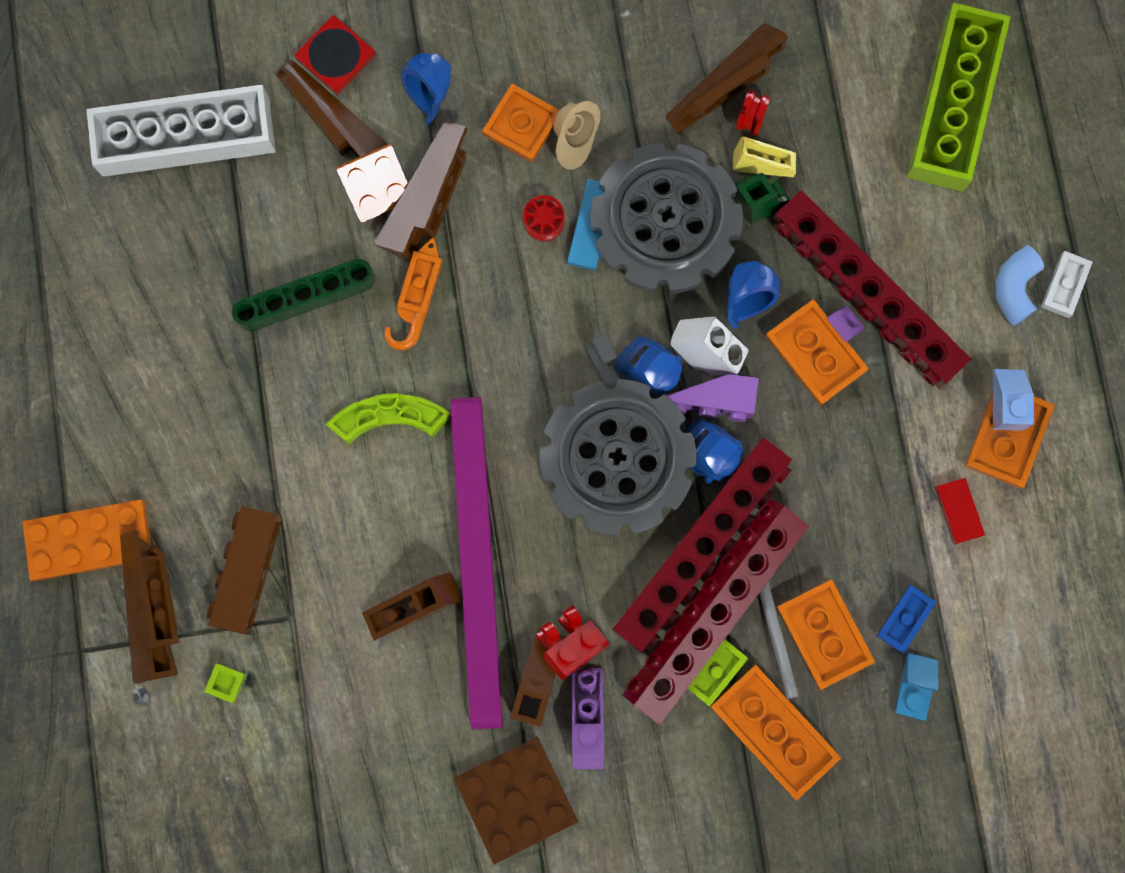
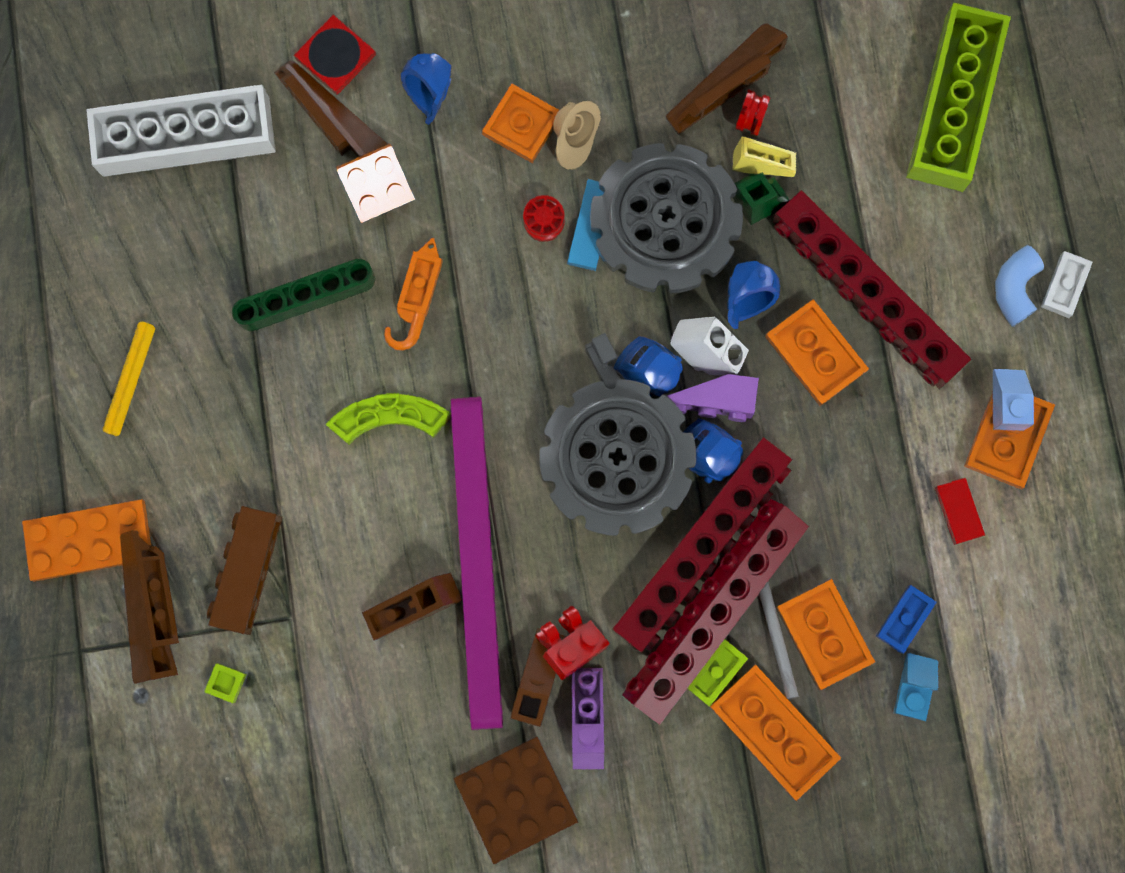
wedge [375,122,467,262] -> none
medium lavender tile [827,305,865,342] -> none
none -> yellow axle [103,322,155,436]

